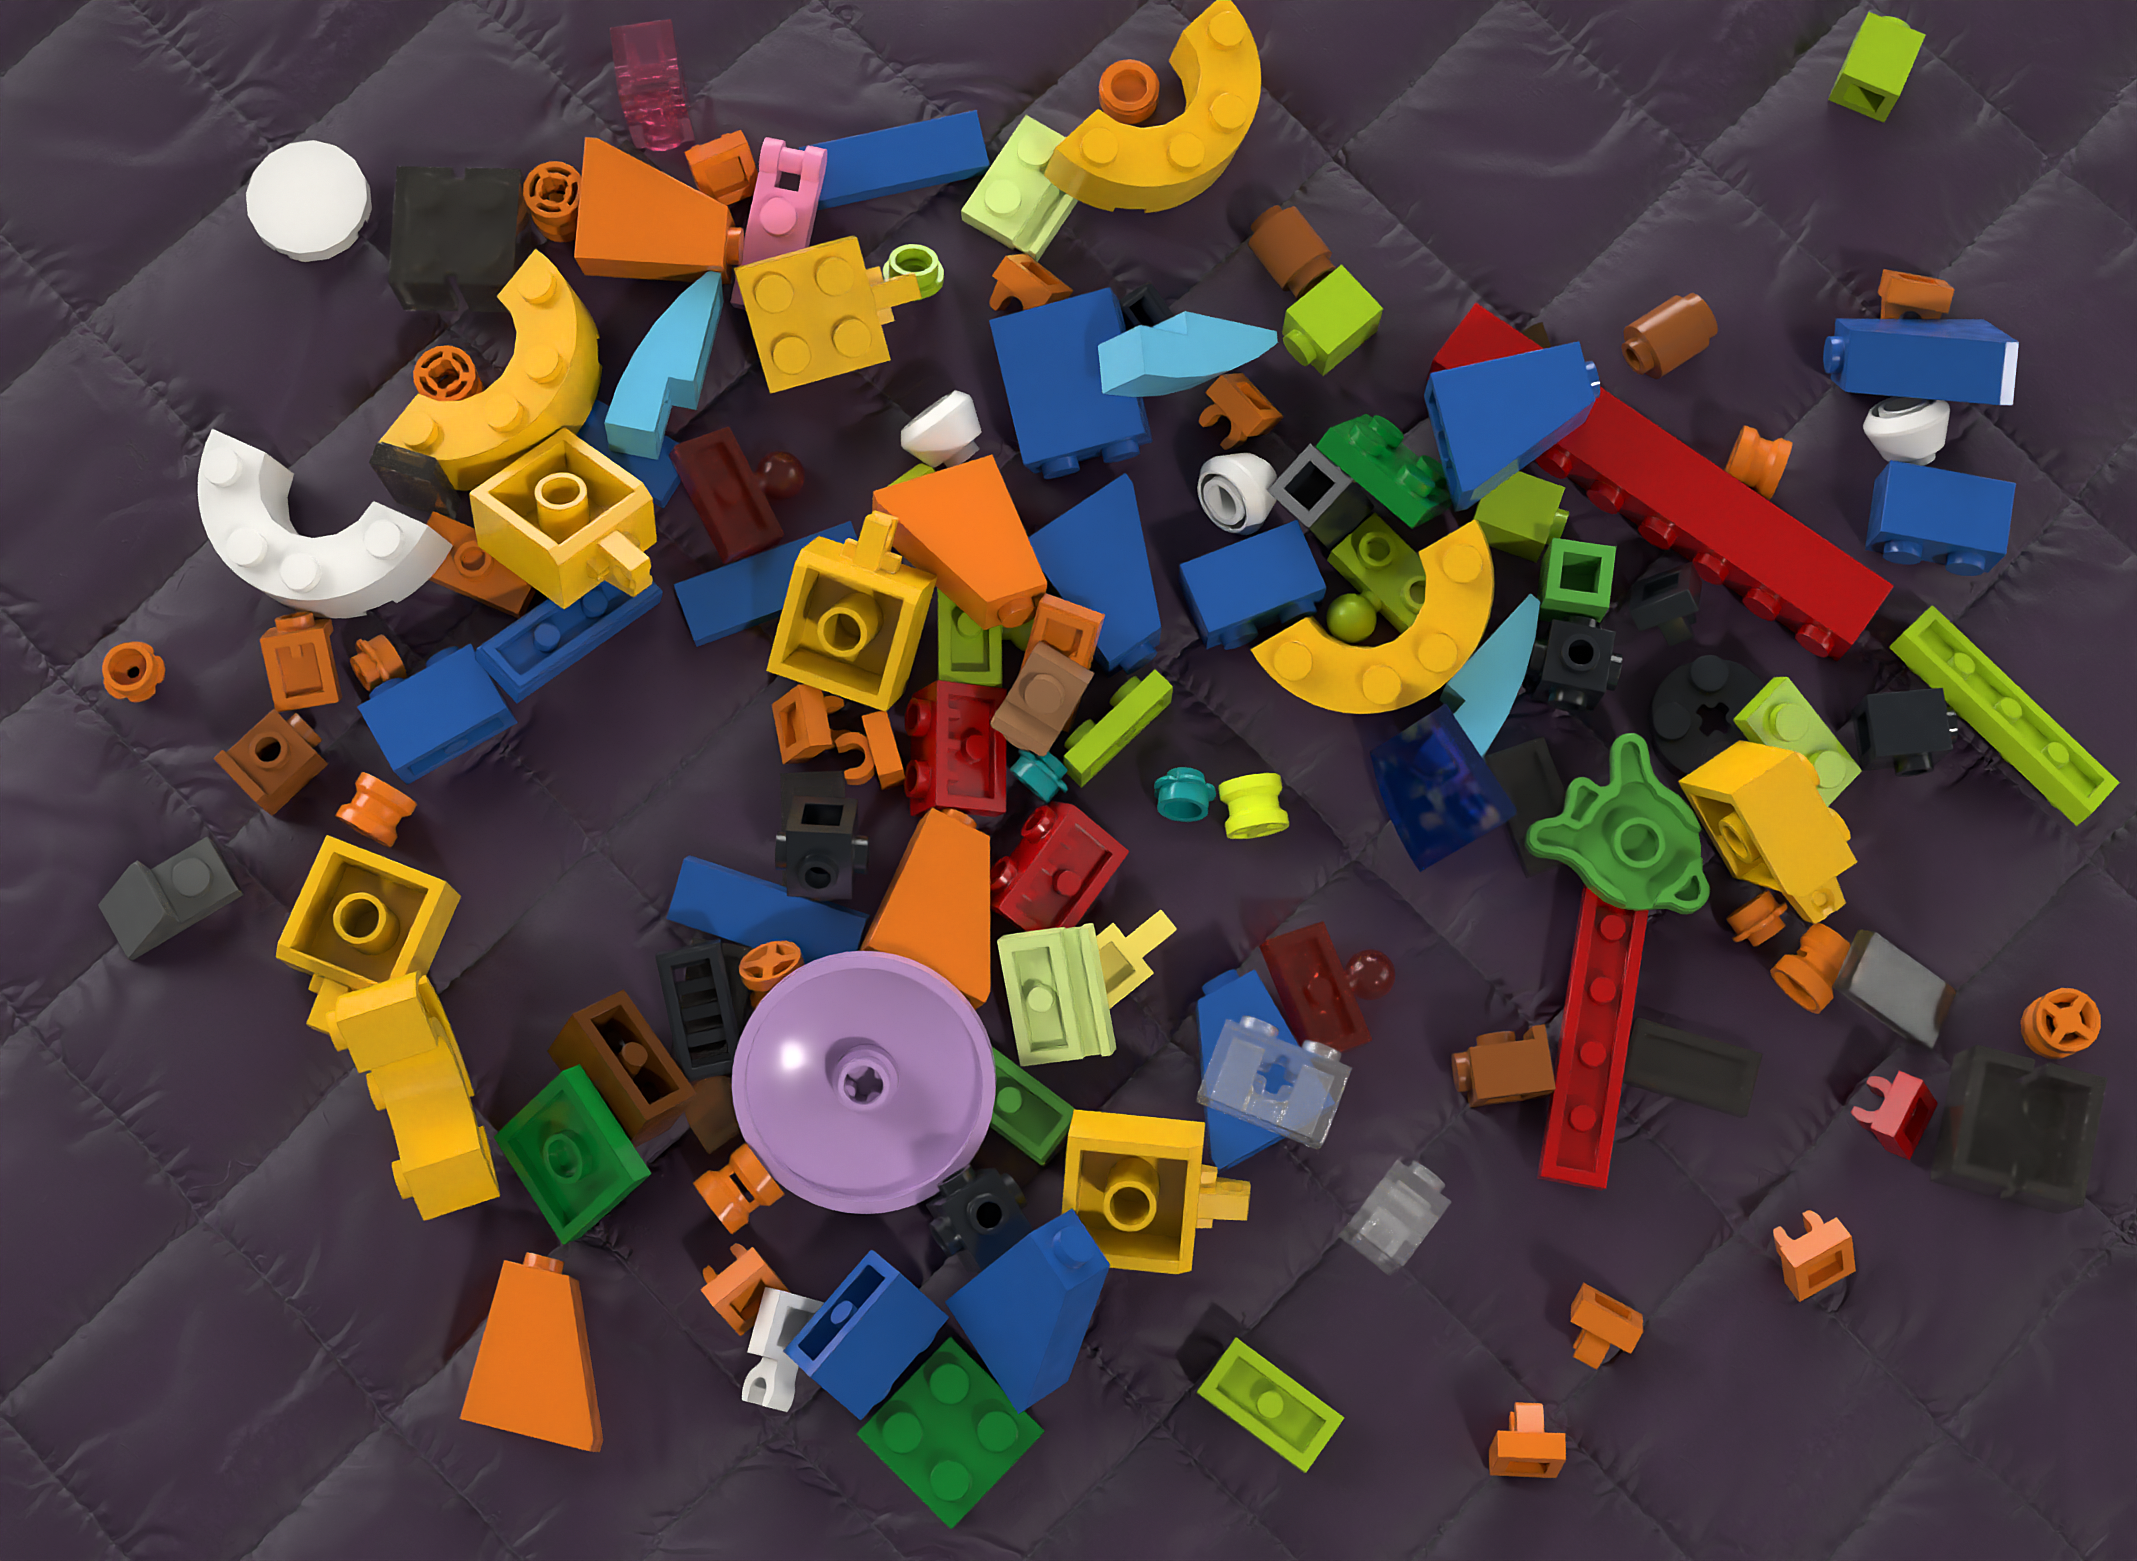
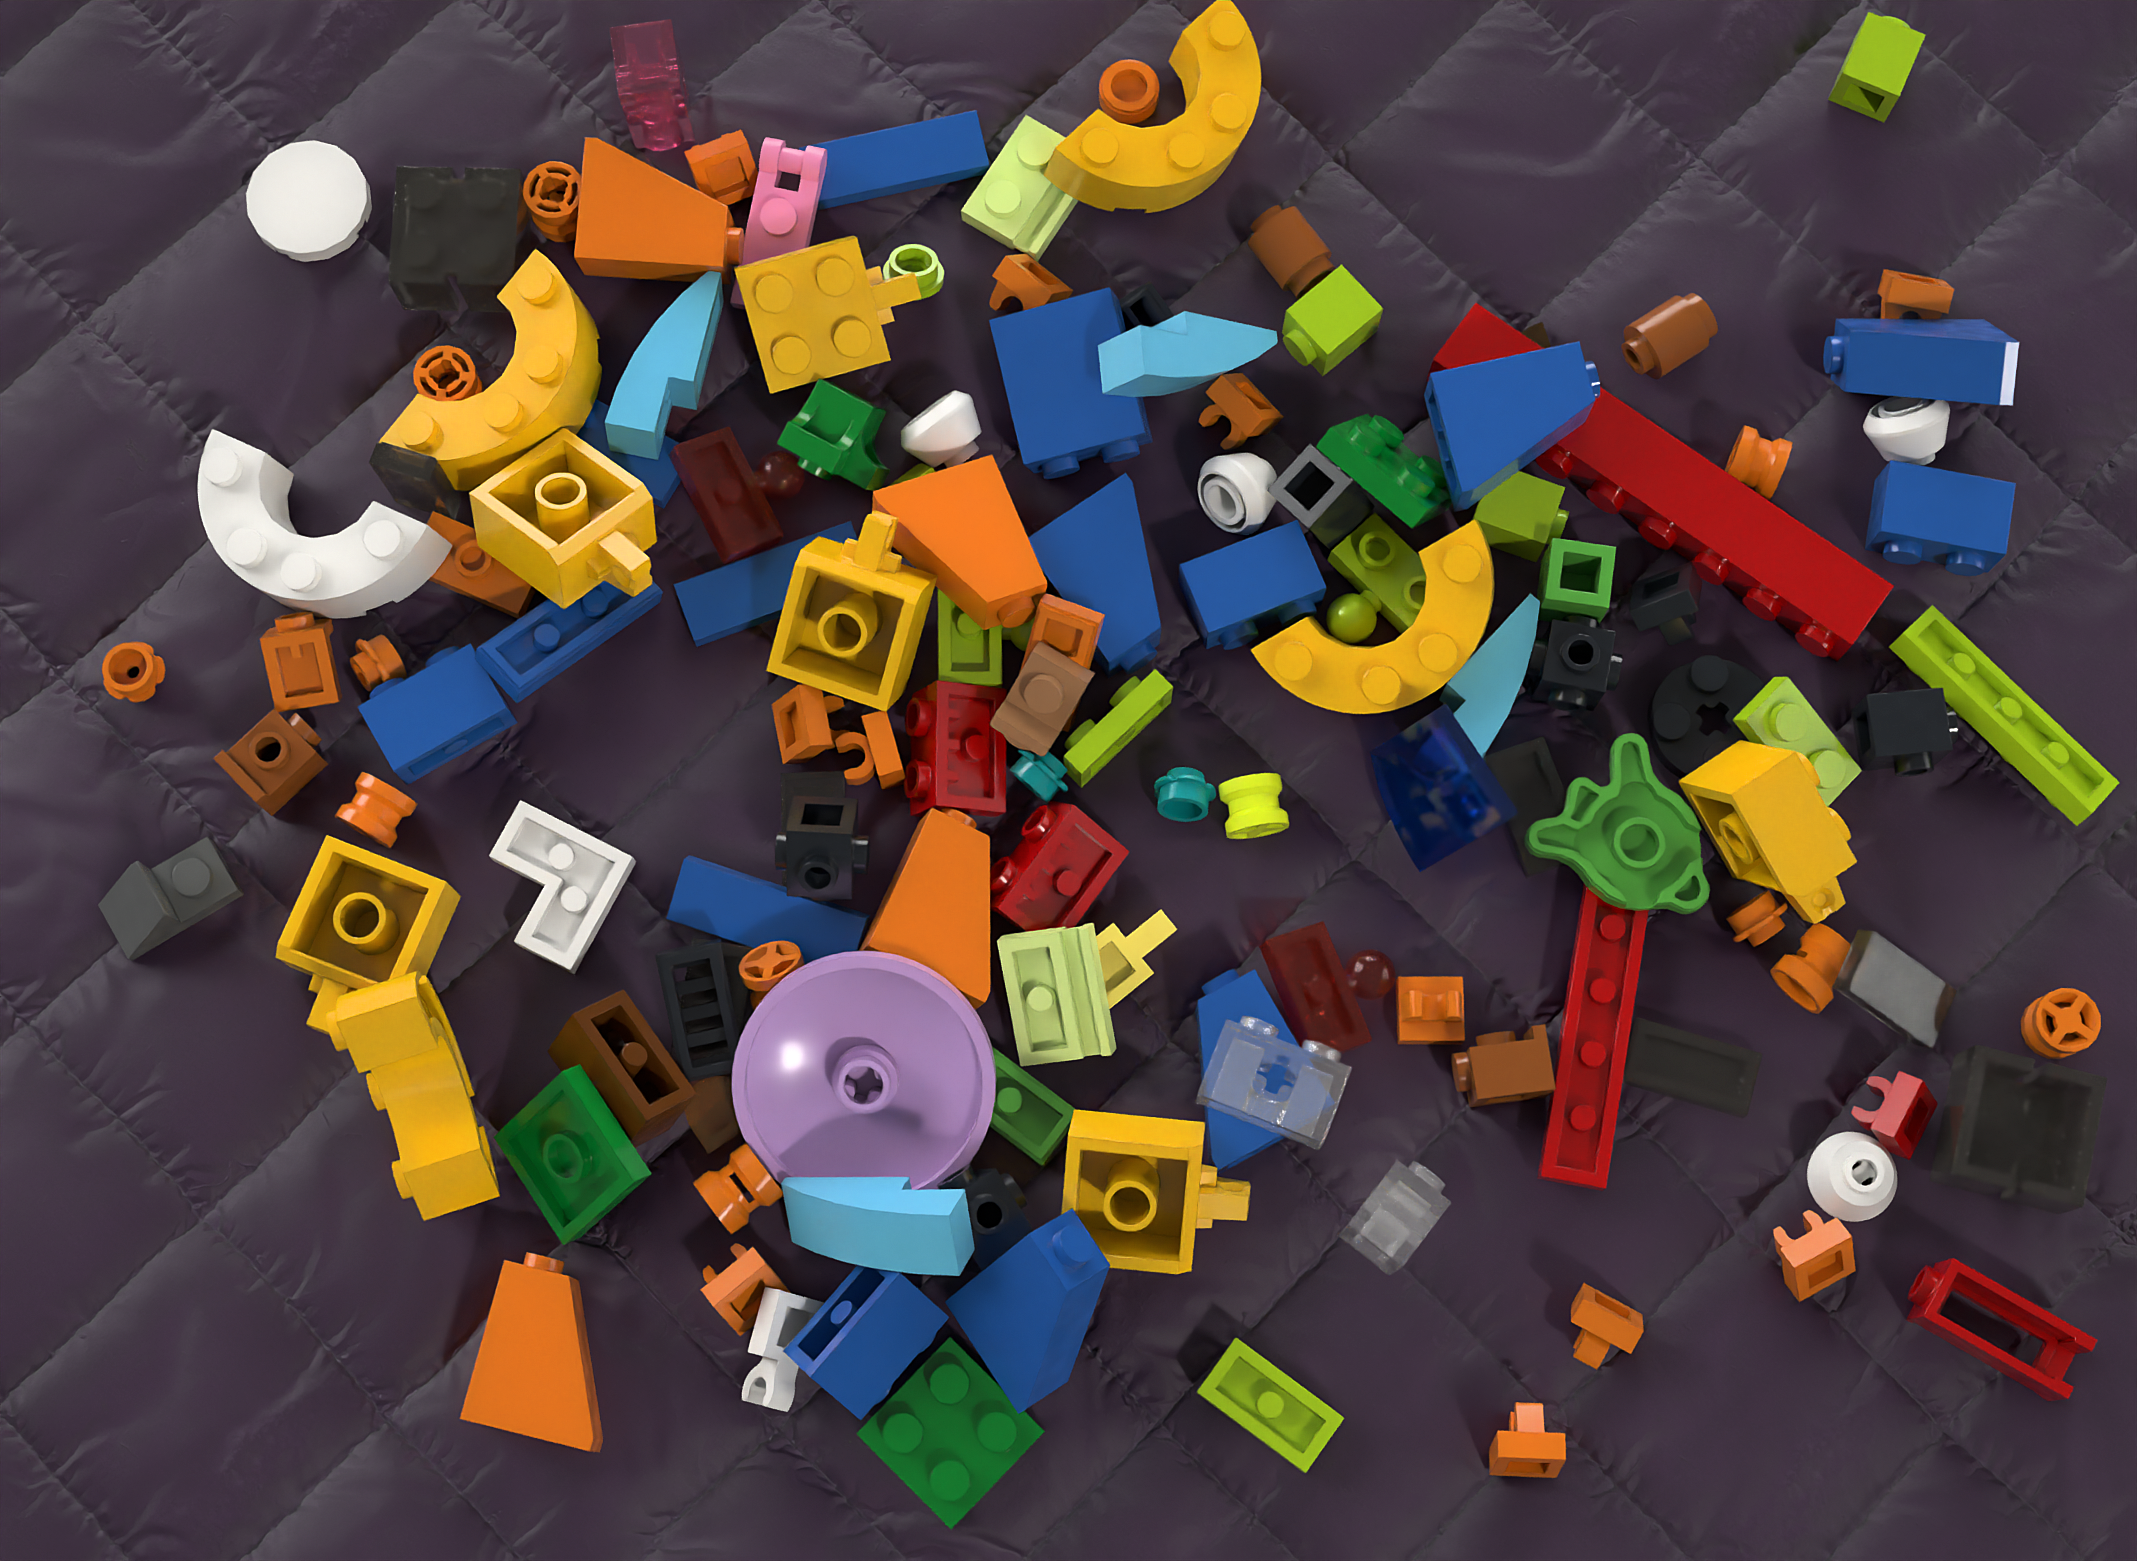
none -> white plate [489,800,636,974]
none -> green brick [777,378,891,491]
none -> medium azure slope [781,1177,975,1276]
none -> orange tile [1396,977,1465,1044]
none -> white cone [1807,1132,1897,1222]
none -> red window [1906,1258,2098,1401]

